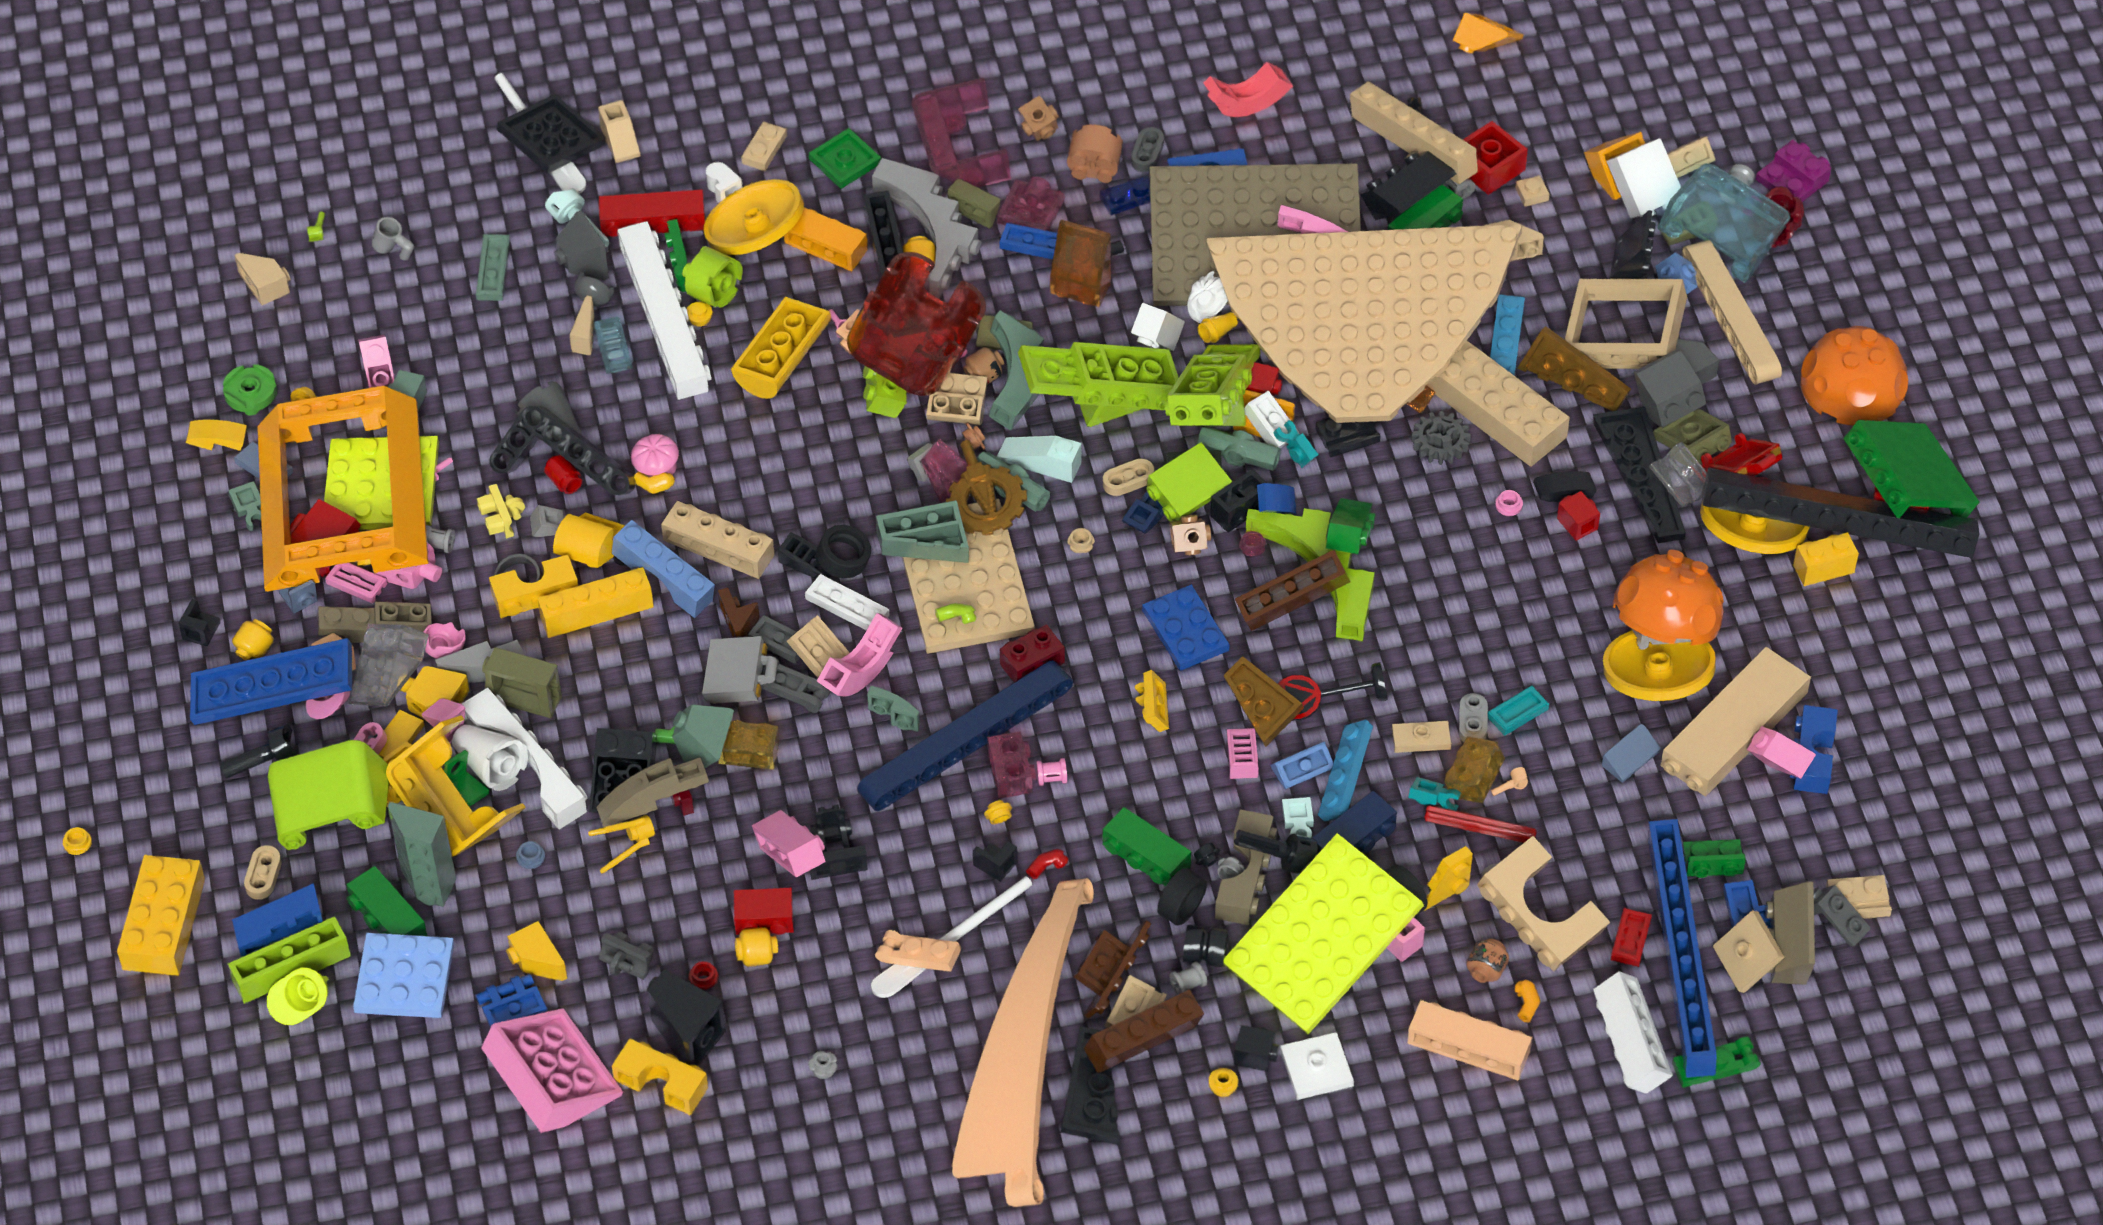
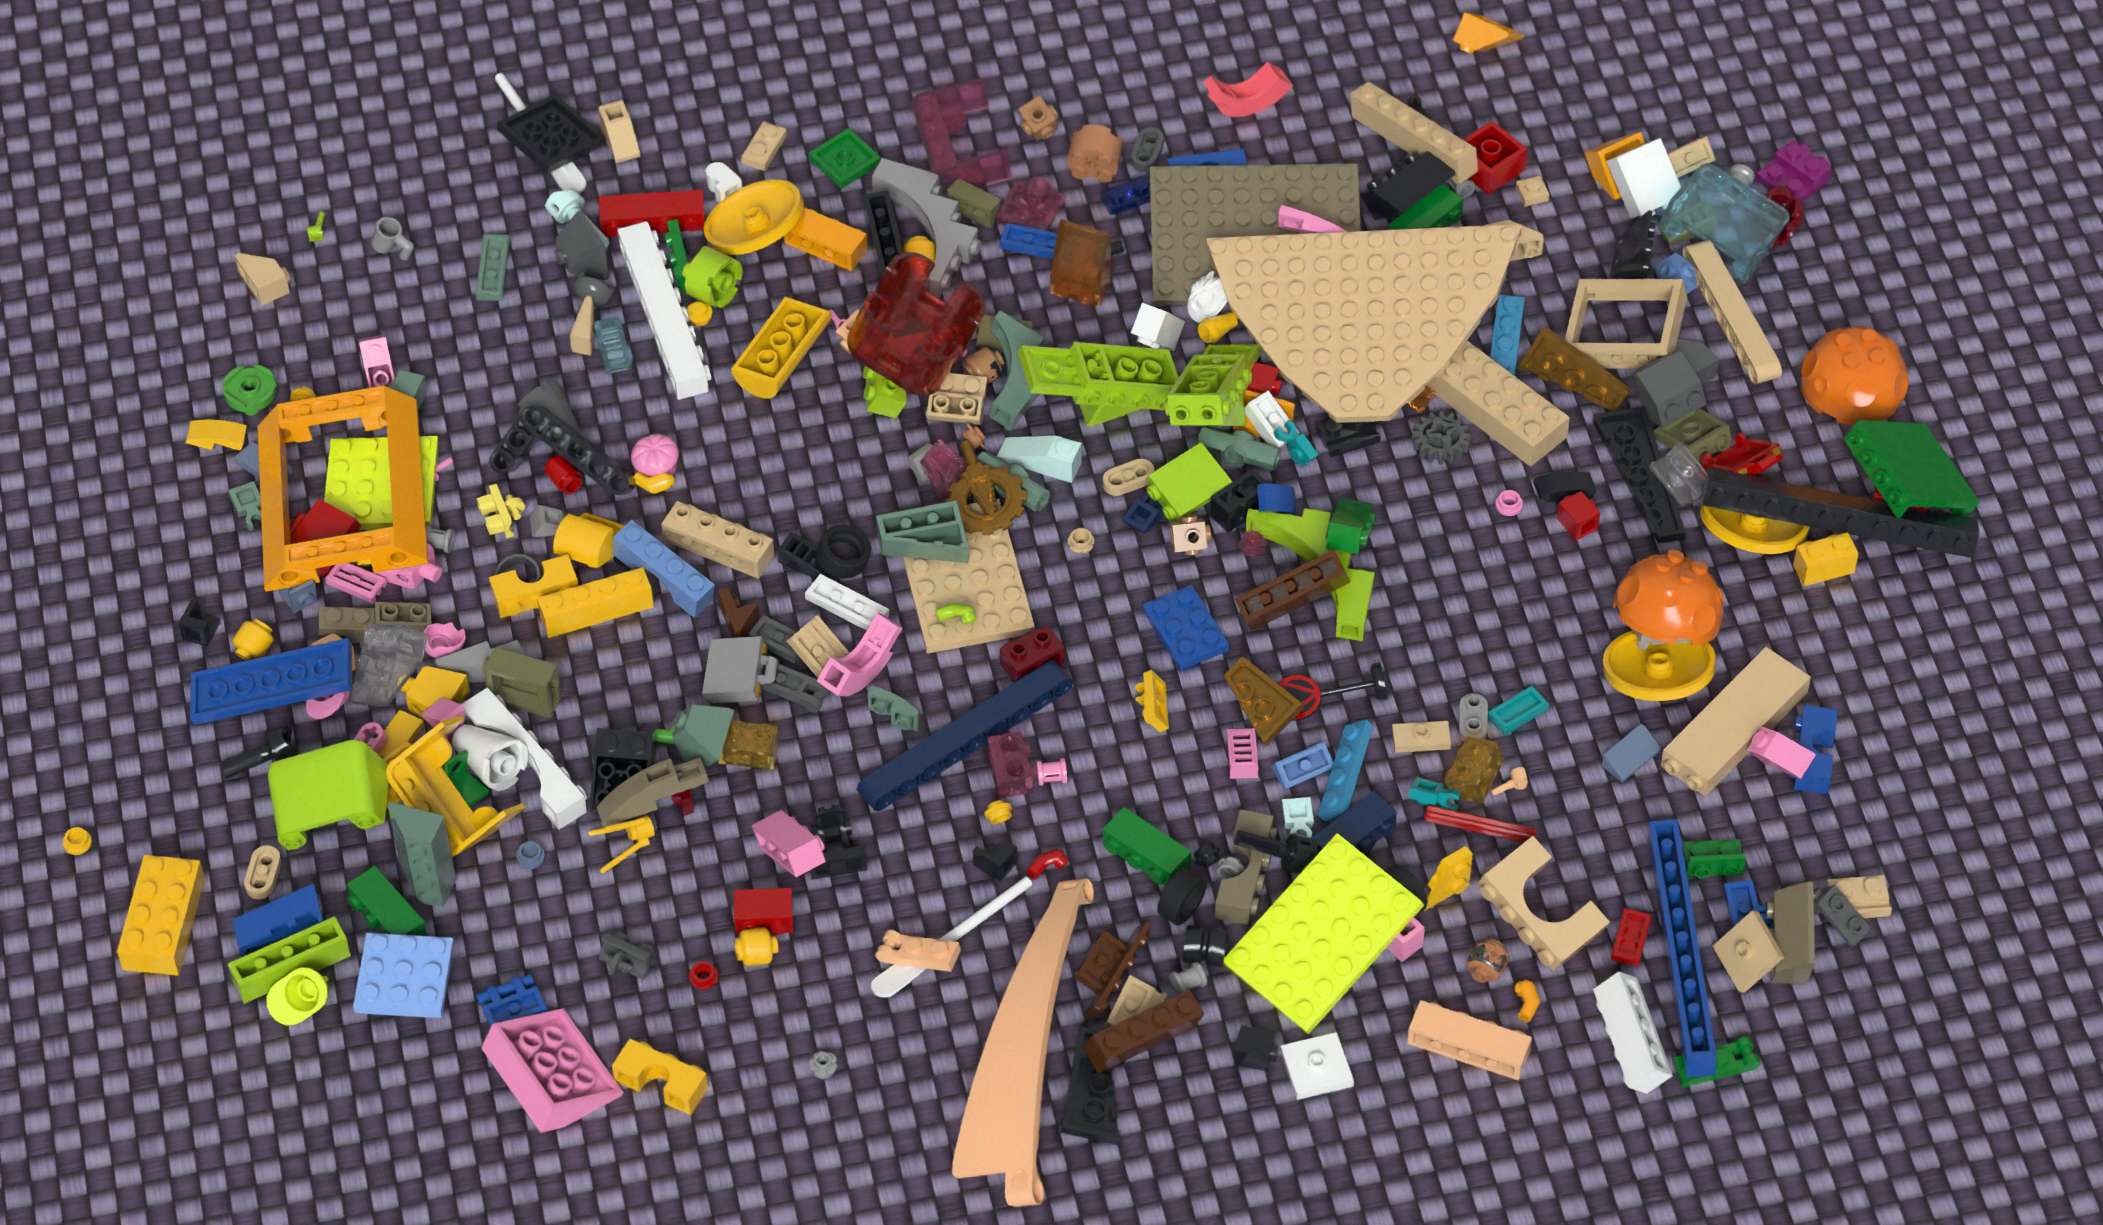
yellow slope [506,921,567,981] -> none
black slope [647,969,726,1067] -> none
yellow plate [1209,1068,1238,1097] -> none

